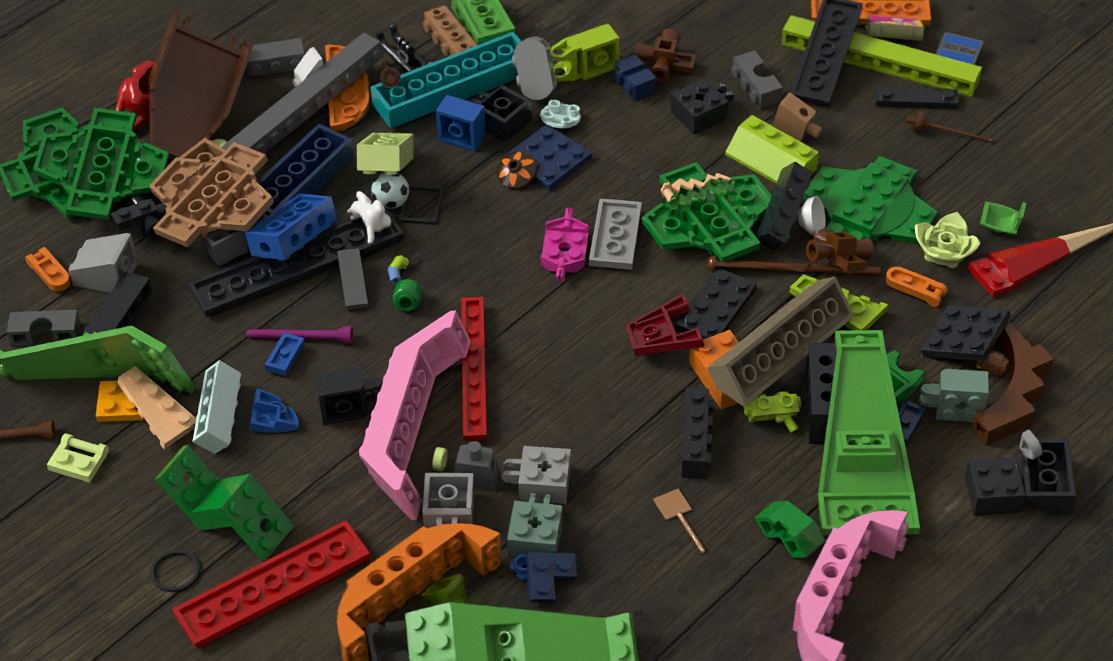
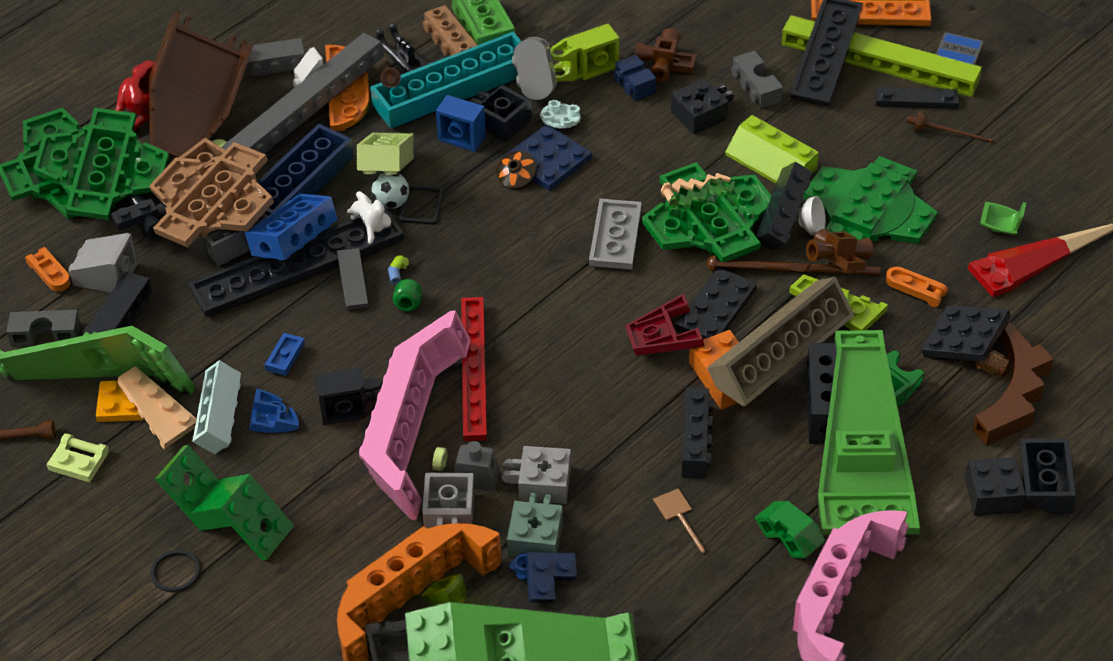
red plate [172,520,371,649] -> none
magenta piece [246,326,354,344] -> none
dark pink plate [541,208,589,282] -> none
lime brick [744,391,801,433] -> none
medium nougat torso [773,92,823,142] -> none
olive piece [866,15,924,41] -> none
dark blue plate [898,399,926,445] -> none
yellowish green brick [915,212,980,268] -> none
sand green hinge [919,369,989,423] -> none
light grey tile [1019,430,1042,459] -> none

